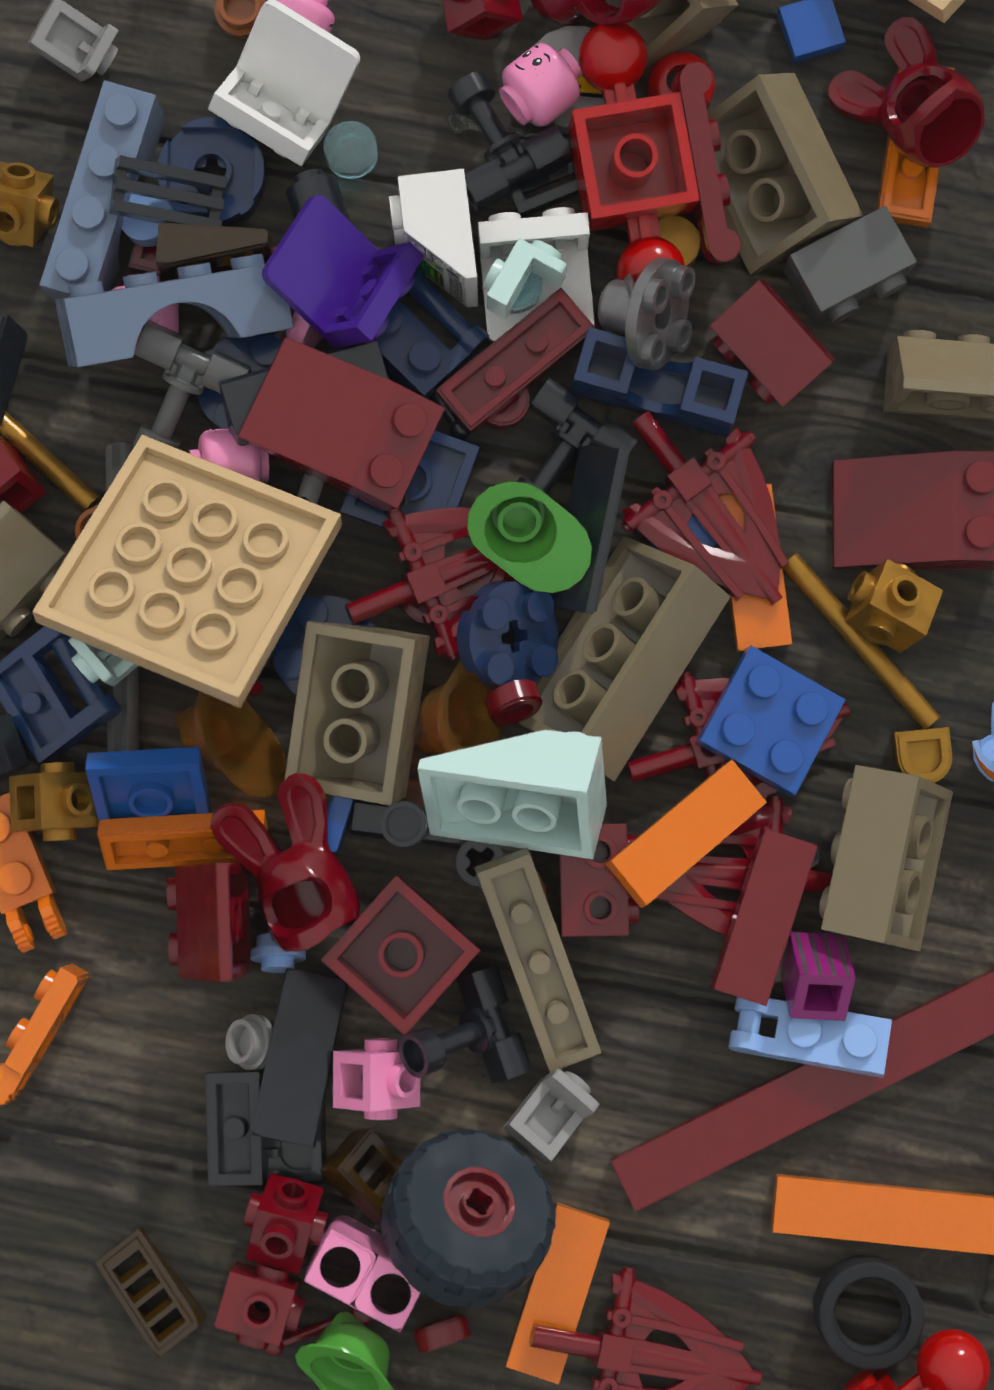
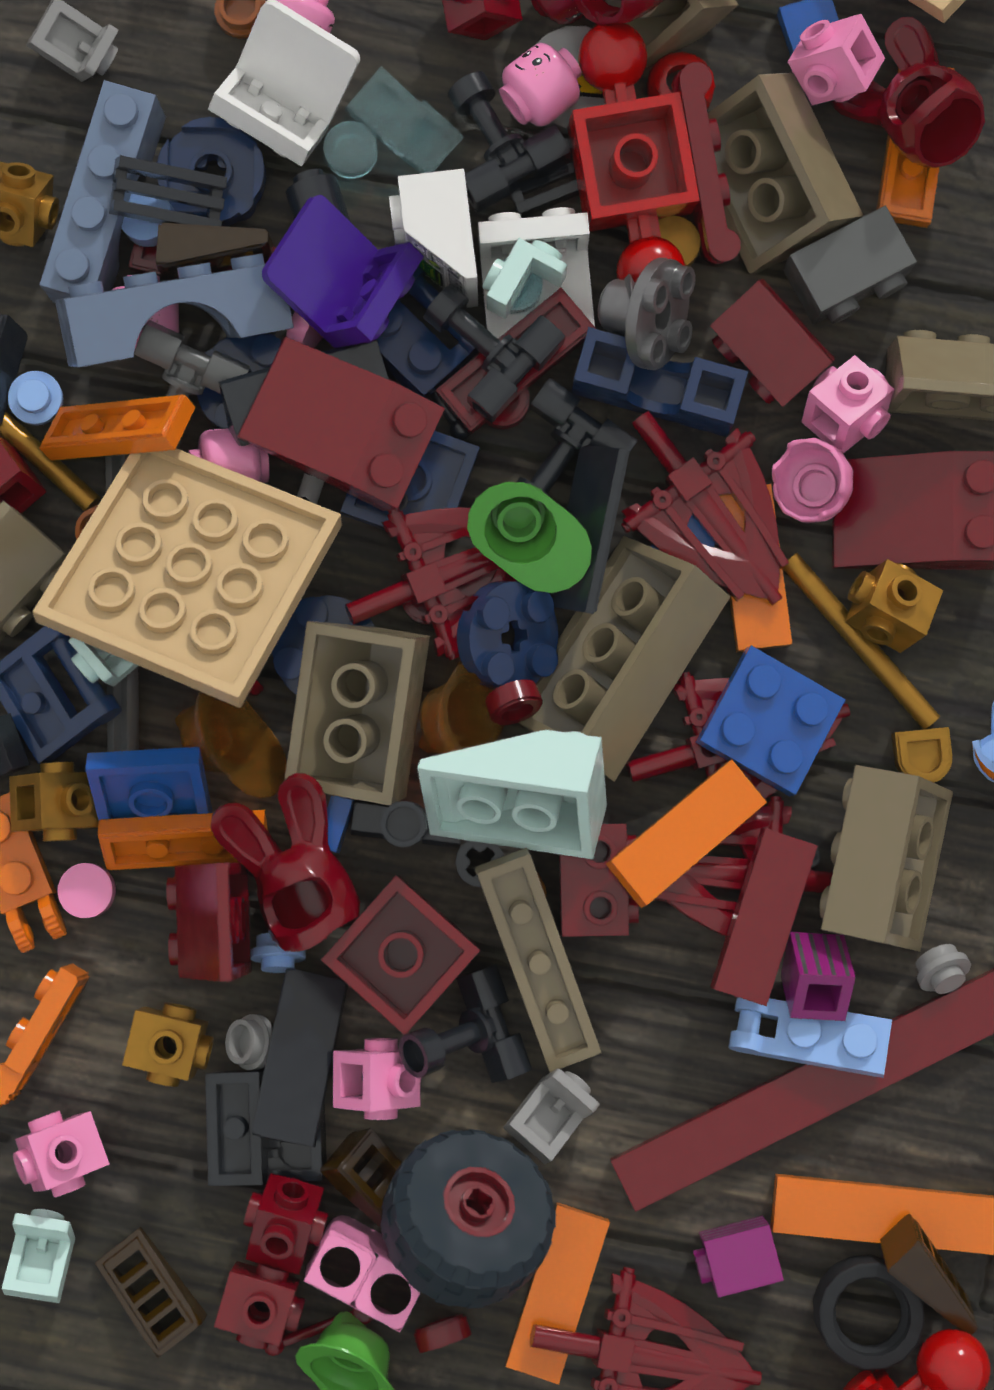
none -> light aqua bracket [2,1209,75,1303]
none -> light blue plate [8,371,63,425]
none -> bright pink brick [13,1110,109,1197]
none -> orange tile [39,394,195,461]
none -> bright pink tile [58,863,116,918]
none -> pearl gold brick [122,1002,214,1087]
none -> clear light blue slope [344,66,464,173]
none -> black bar [423,284,565,423]
none -> magenta brick [693,1216,784,1298]
none -> bright pink hair [772,438,853,524]
none -> bright pink brick [788,14,885,106]
none -> bright pink brick [801,355,895,453]
none -> dark brown slope [880,1214,978,1335]
none -> light grey plate [916,944,971,994]

